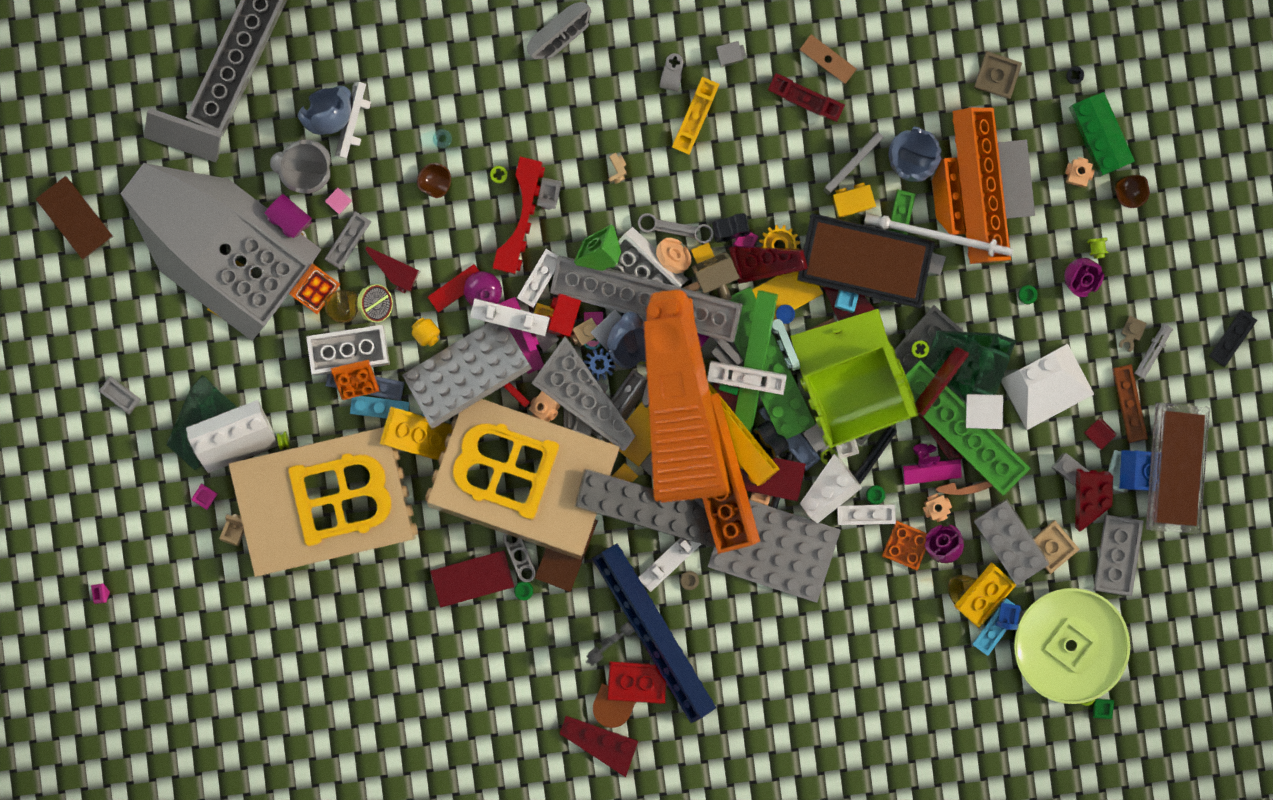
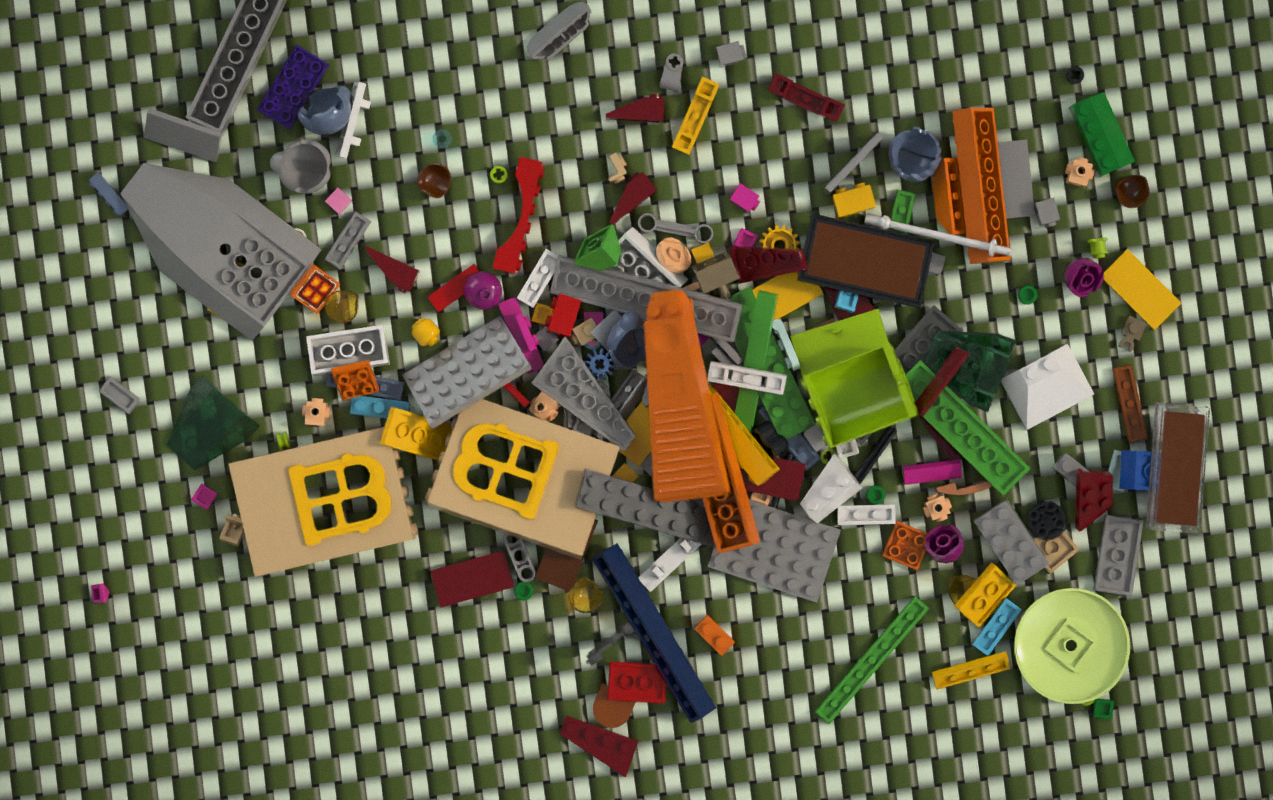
reddish brown tile [36,176,114,260] -> none
white slope [186,400,279,473] -> none
magenta brick [264,194,313,238] -> none
tile [357,284,393,322] -> none
white hinge [470,299,550,336] -> none
light grey bracket [537,177,562,210] -> none
dark tan tile [680,571,699,590] -> none
black axle [712,213,750,243] -> none
green tile [718,383,739,396] -> none
blue piece [776,305,795,324] -> none
medium nougat tile [799,35,857,84] -> none
lime bush [911,341,929,358] -> none
magenta piece [913,444,940,468] -> none
white sticker [966,394,1003,429] -> none
dark tan tile [974,51,1022,100] -> none
blue tile [996,603,1021,630] -> none
dark red piece [1083,417,1117,450] -> none
light grey pin [1134,324,1173,379] -> none
black tile [1208,309,1257,367] -> none
none -> sand blue piece [89,172,129,217]
none -> dark purple tile [257,44,329,130]
none -> light nougat brick [302,398,331,426]
none -> clear yellow helmet [568,578,604,613]
none -> dark red slope [606,94,665,123]
none -> dark red slope [609,172,657,225]
none -> orange brick [694,614,735,656]
none -> dark pink brick [729,183,760,213]
none -> bright green tile [814,596,930,724]
none -> yellow plate [932,651,1010,690]
none -> black tile [1028,501,1067,541]
none -> light grey brick [1034,198,1060,228]
none -> yellow tile [1103,249,1181,330]

